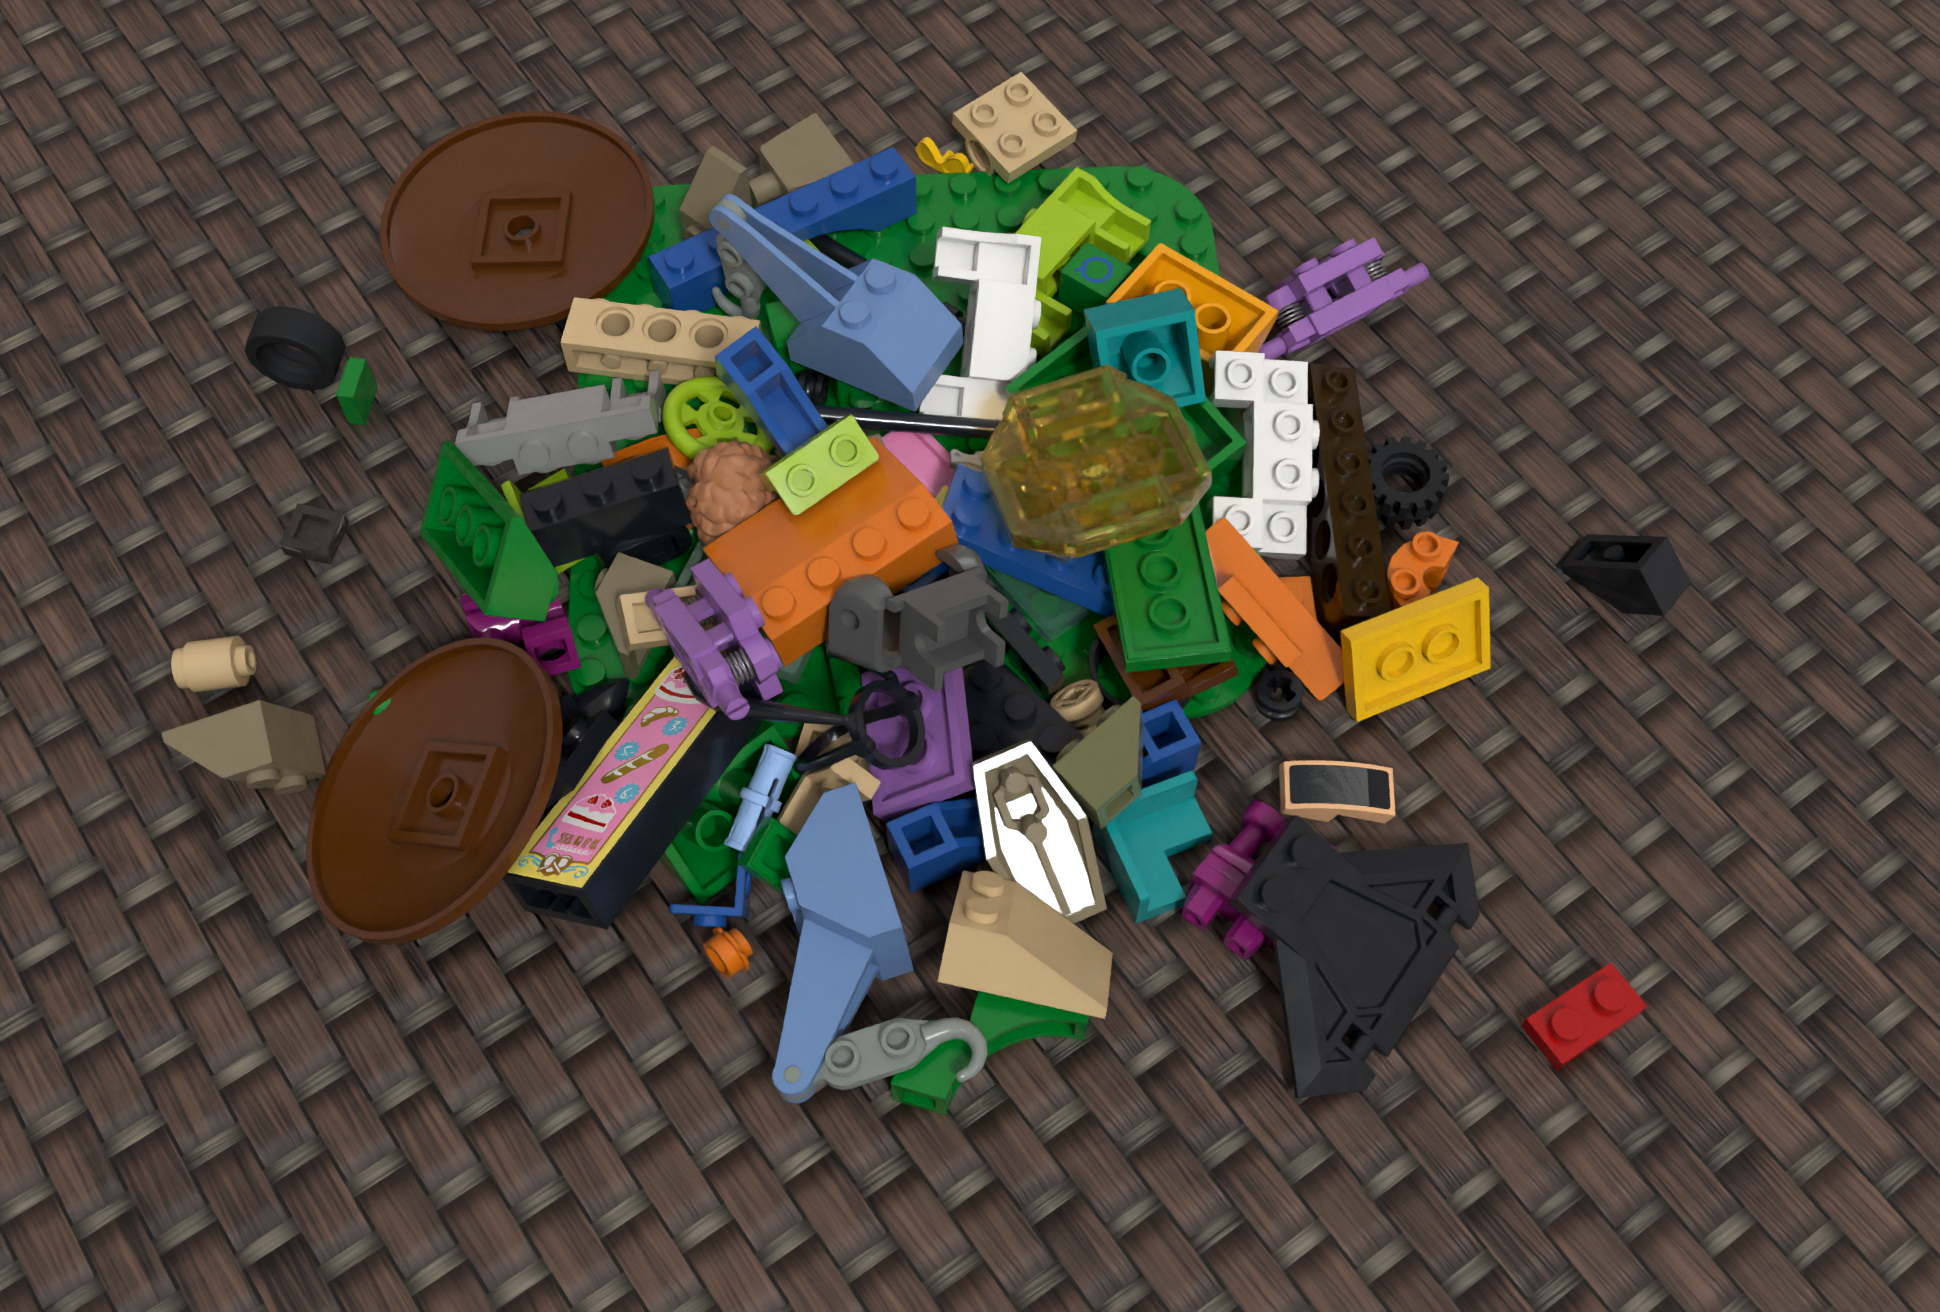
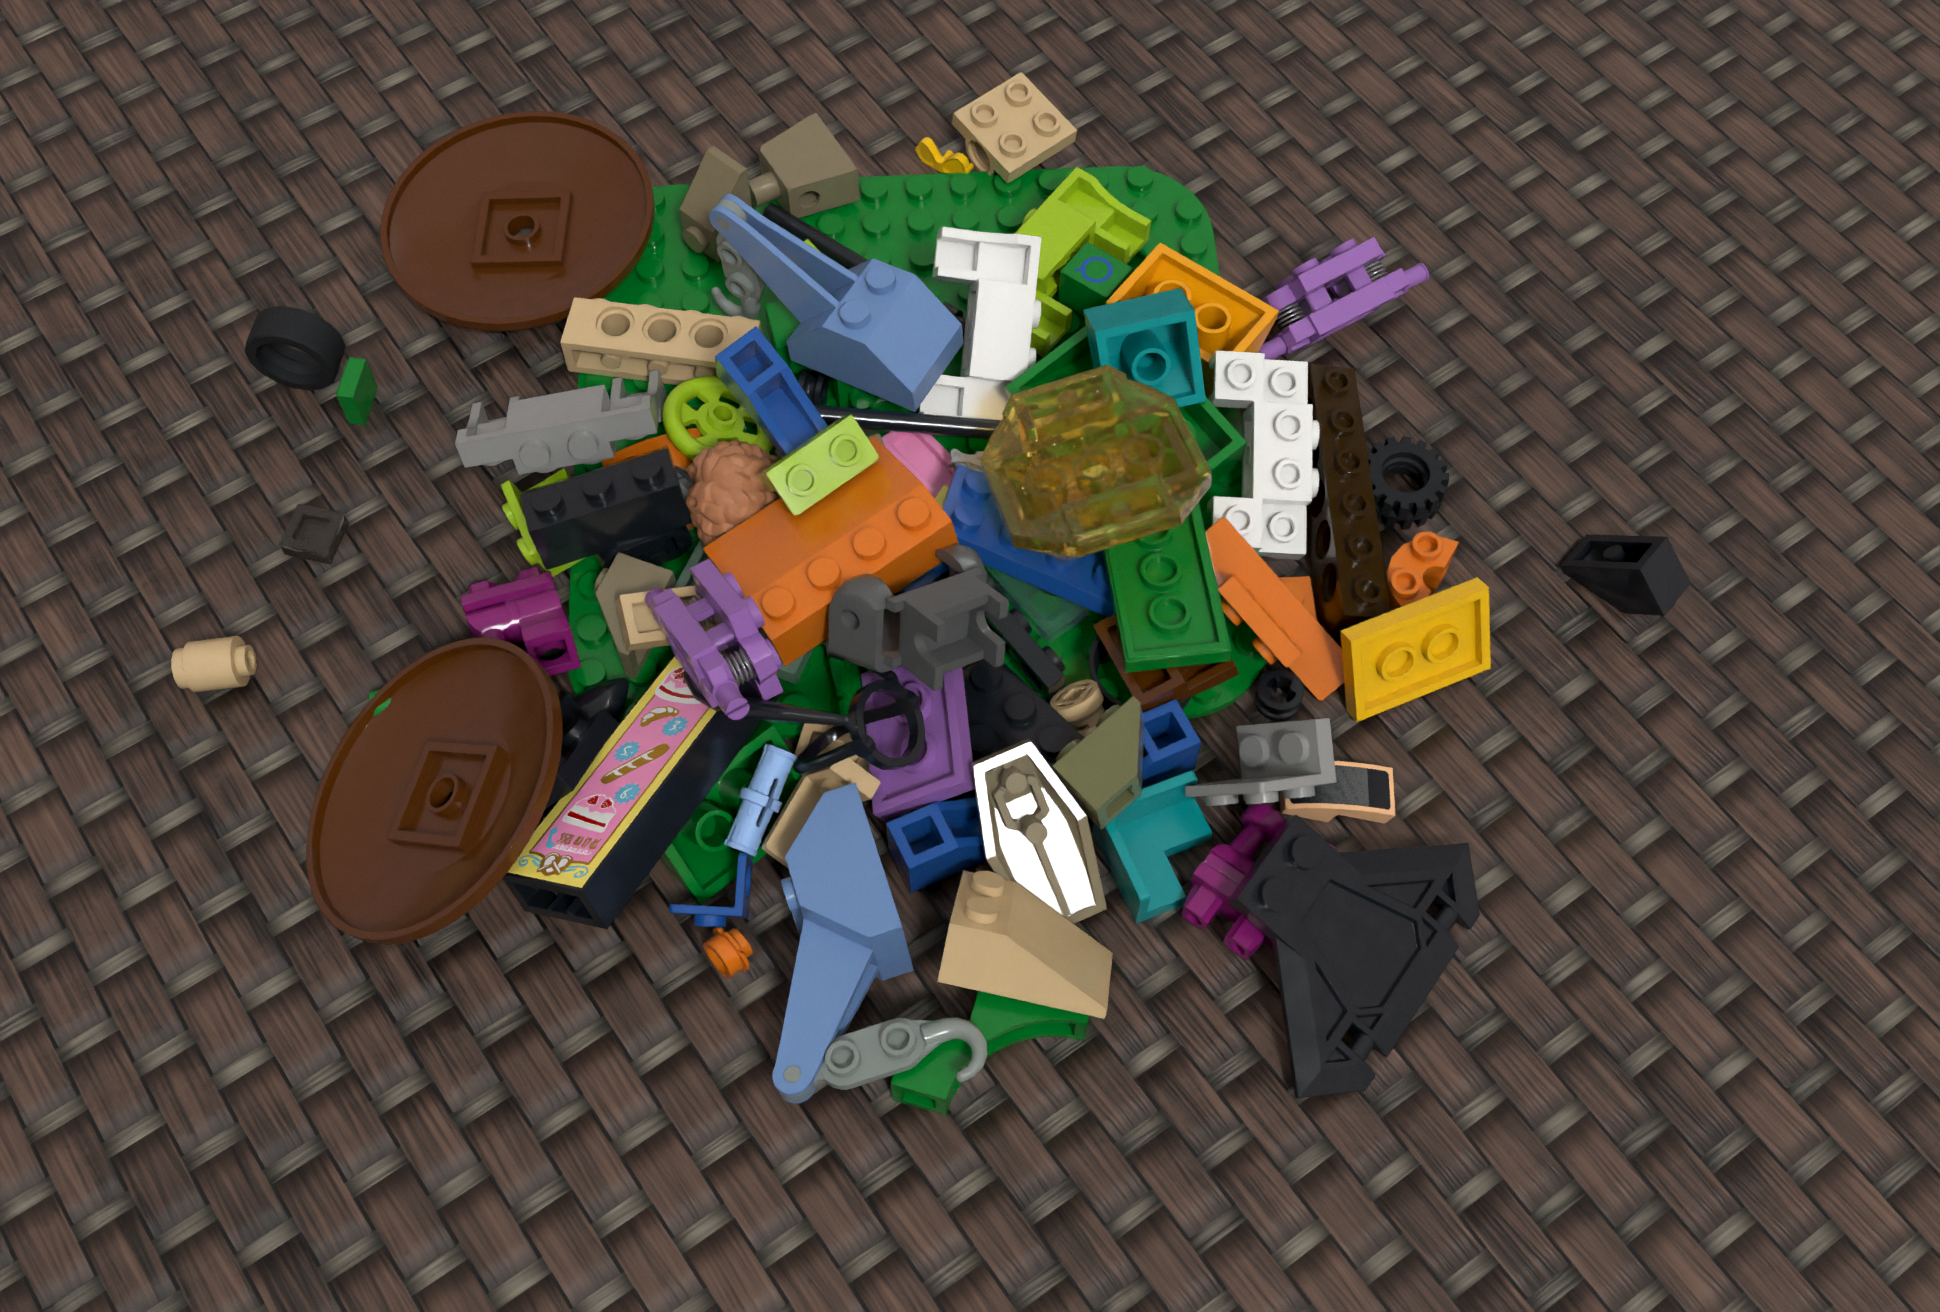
dark tan slope [162,700,326,795] -> none
green slope [419,441,559,622] -> none
blue arch [648,147,917,312] -> none
green tile [737,817,797,893] -> none
red plate [1521,962,1648,1071] -> none
none -> light grey bracket [1185,718,1337,806]

